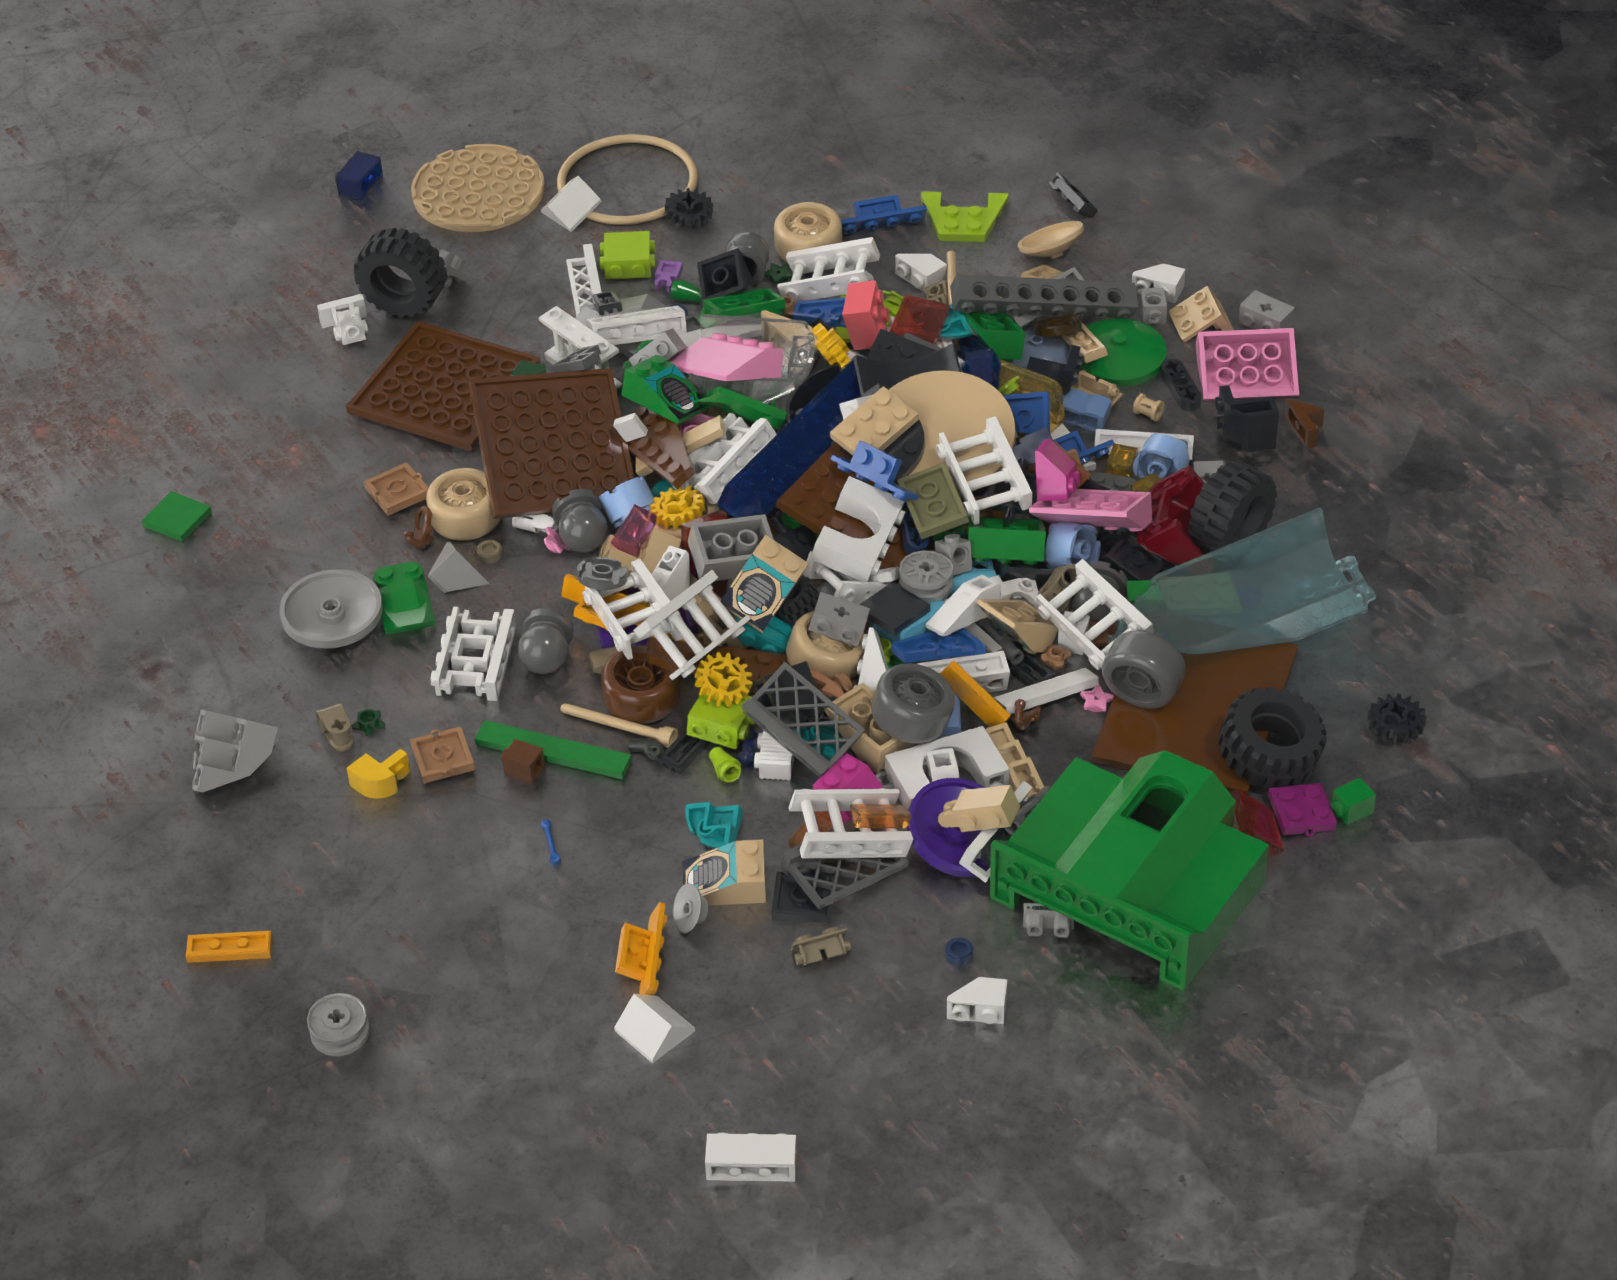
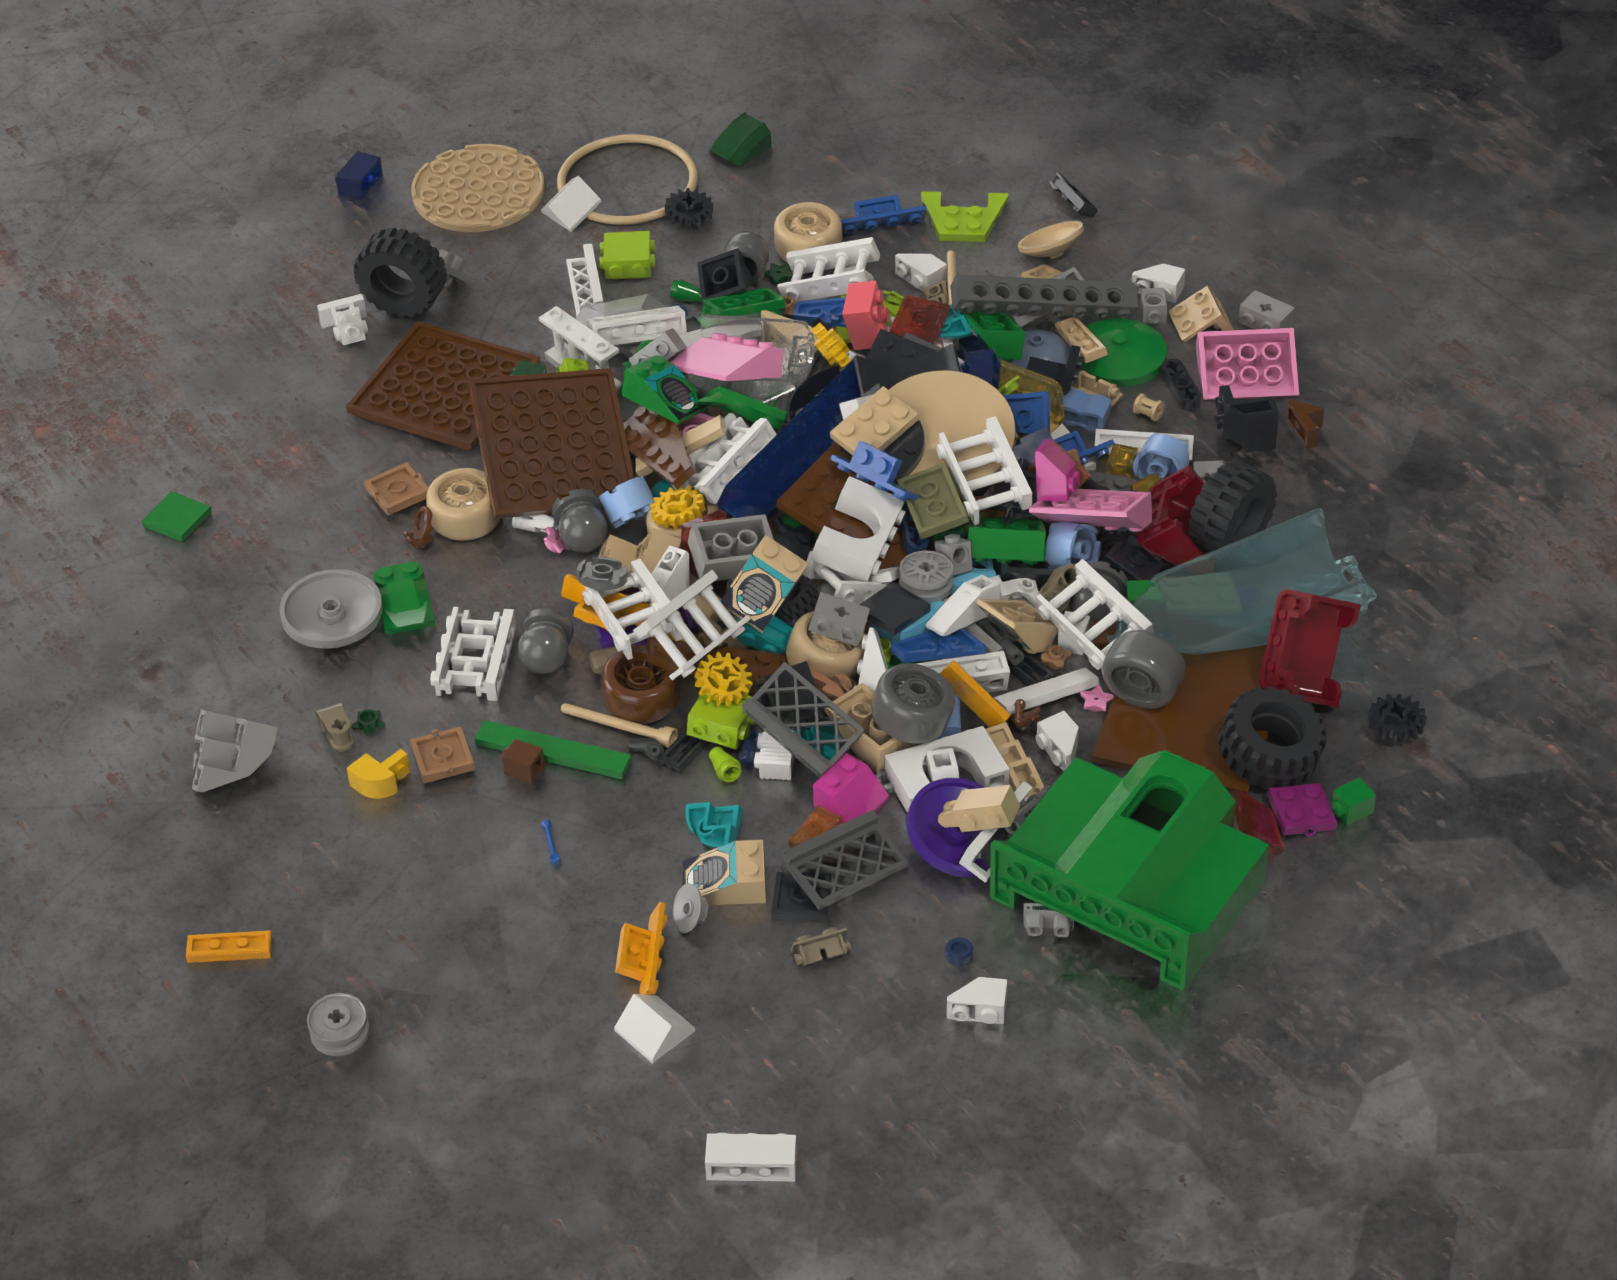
light grey slope [427,541,490,593] -> none
dark tan tile [477,540,502,564] -> none
dark grey plate [550,345,601,373] -> none
black tile [591,291,623,315] -> none
clear pink slope [611,504,657,557] -> none
white tile [613,413,648,442] -> none
medium lavender plate [654,260,683,293] -> none
white fence [789,788,913,859] -> none
clear orange slope [850,804,911,829] -> none
dark brown tile [1034,316,1082,337] -> none
none -> dark green slope [708,112,772,167]
none -> white slope [1035,711,1079,771]
none -> dark red windscreen [1259,589,1361,708]

